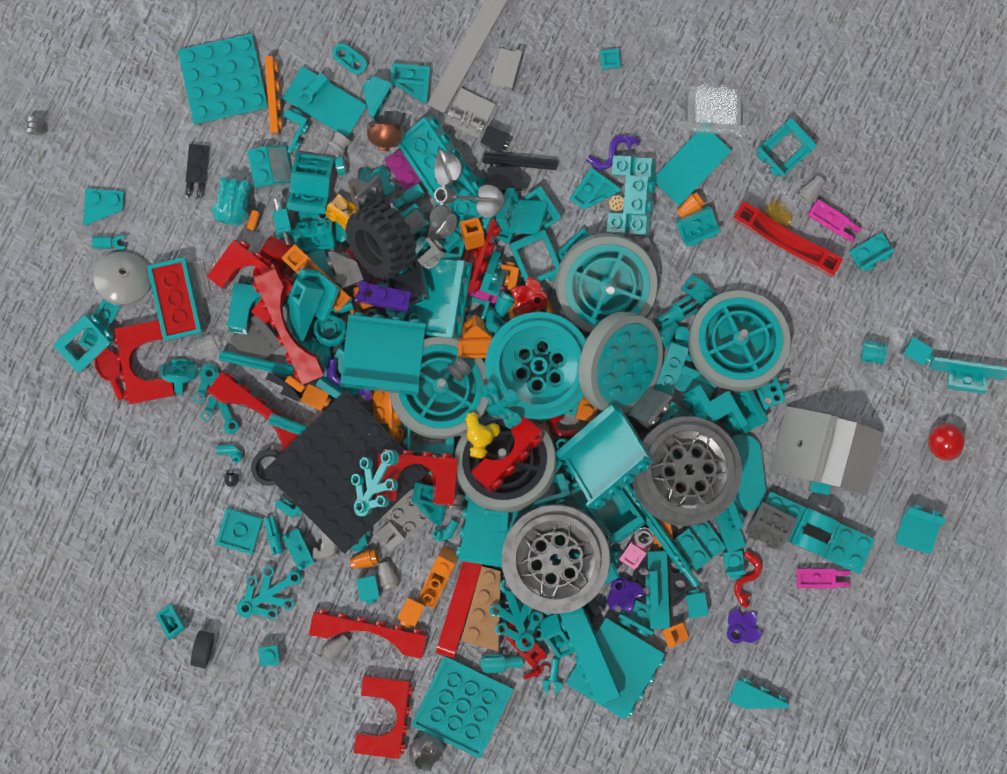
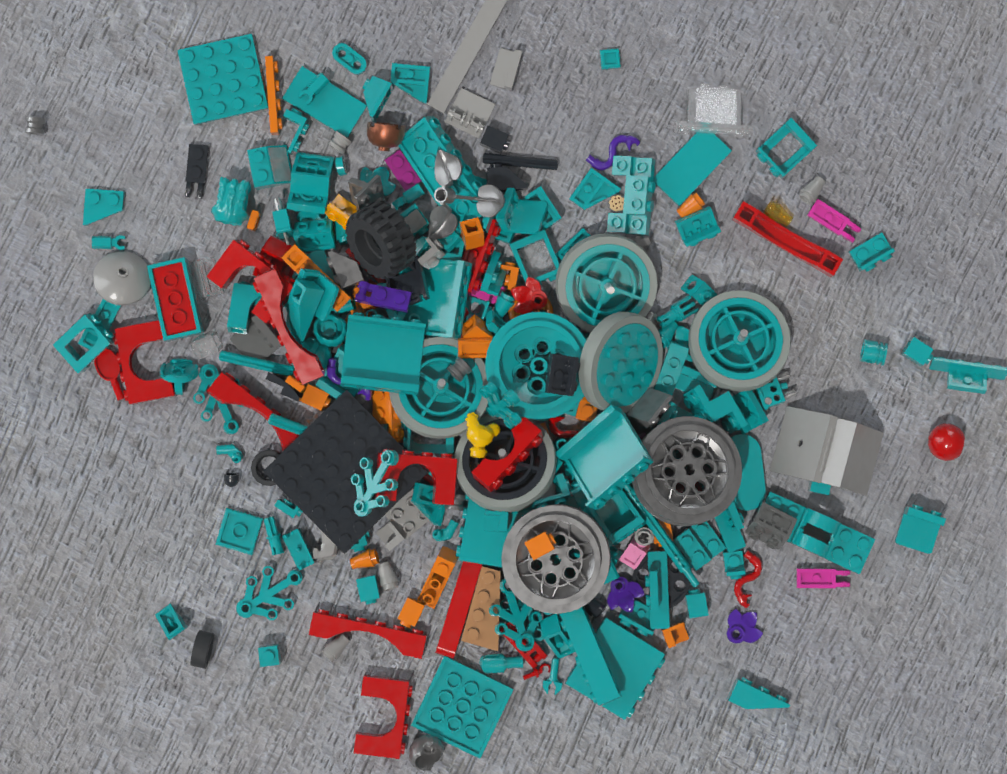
none -> orange brick [524,531,556,560]
none -> black bracket [545,354,580,396]

